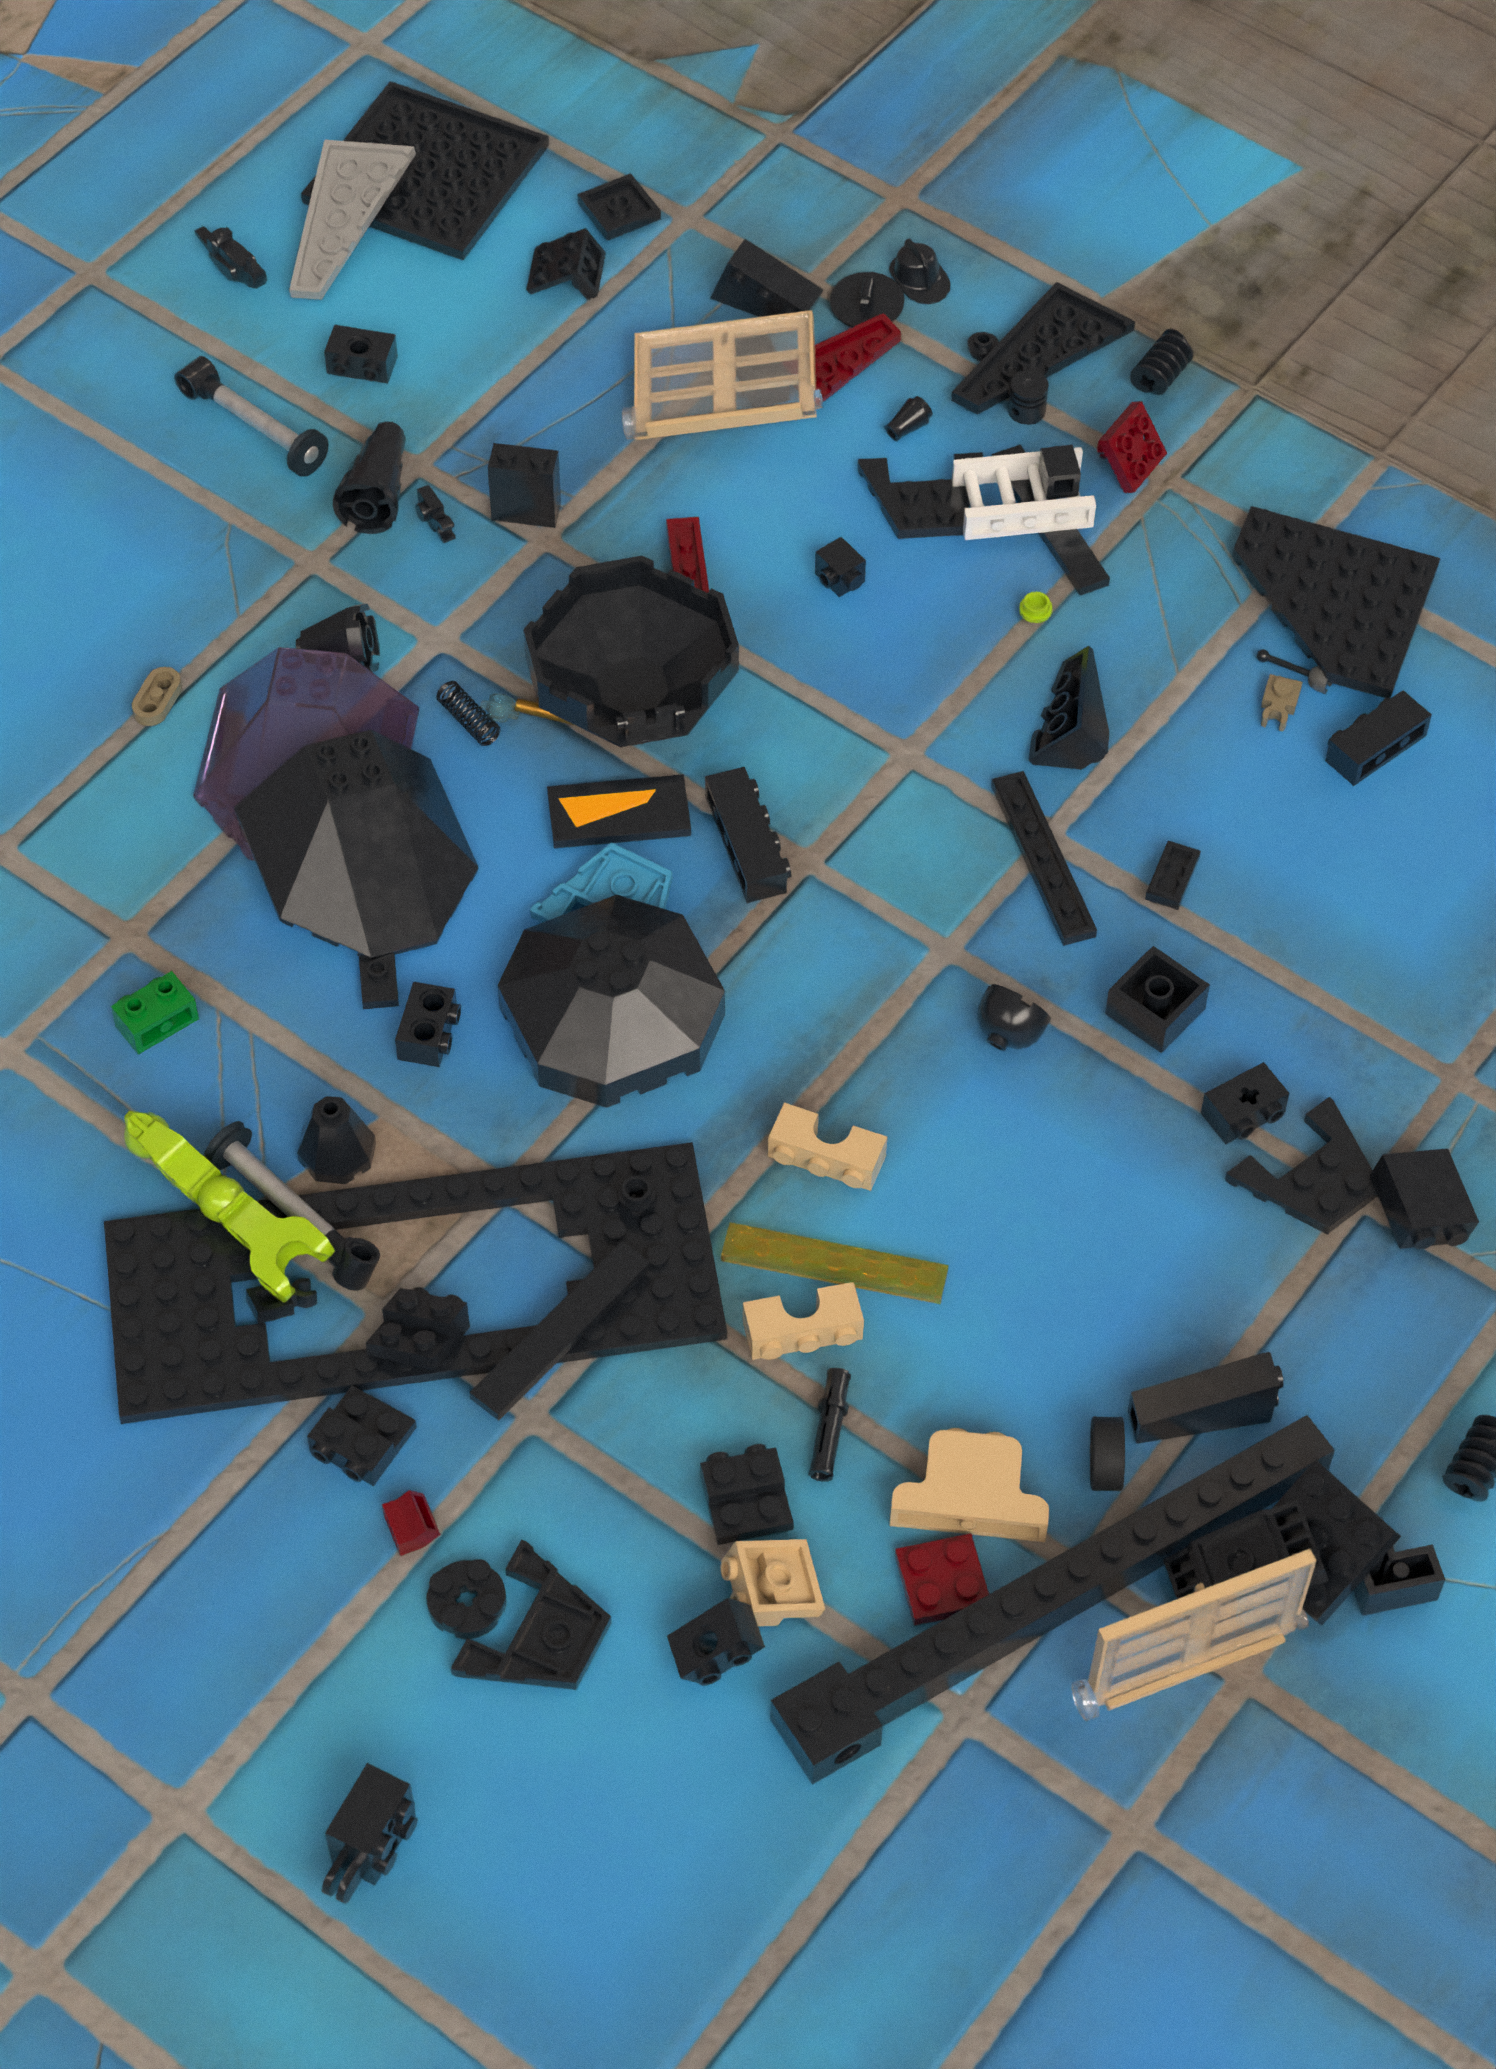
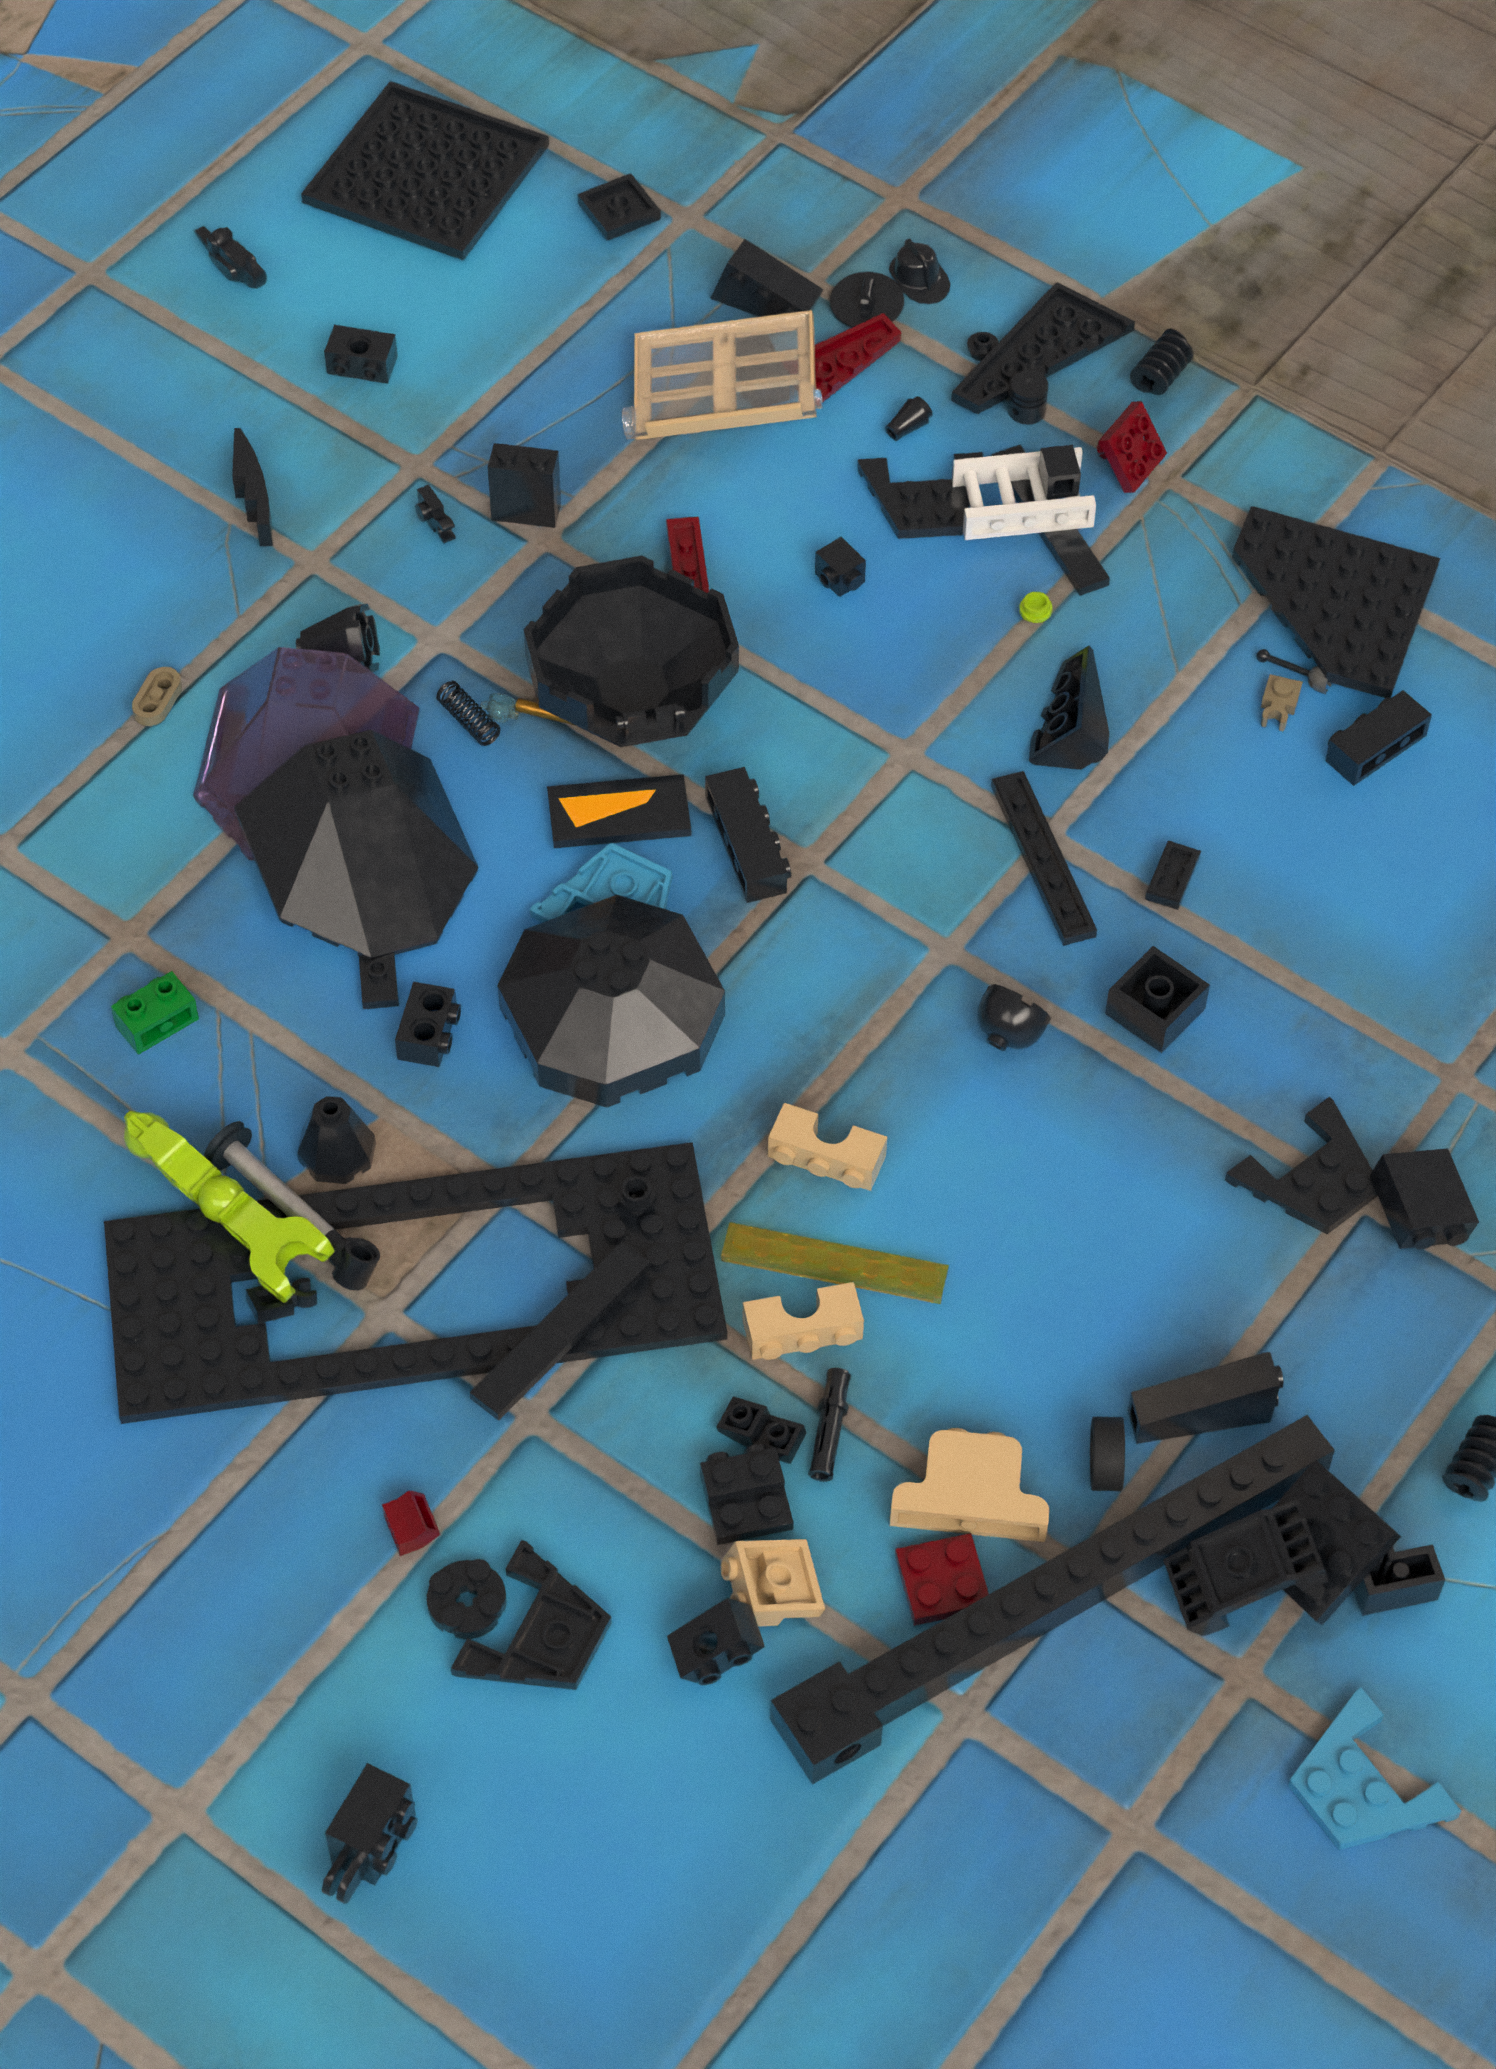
piece [174,356,329,476] -> none
light grey wing [289,140,416,300] -> none
black plate [307,1385,417,1486] -> none
black cone [332,421,406,534] -> none
black plate [366,1287,470,1370] -> none
black bracket [526,228,606,300] -> none
clear door [1071,1549,1316,1721] -> none
black brick [1201,1062,1289,1144] -> none
none -> black slope [232,428,273,546]
none -> black slope [717,1396,807,1464]
none -> dark azure wing [1288,1687,1461,1850]

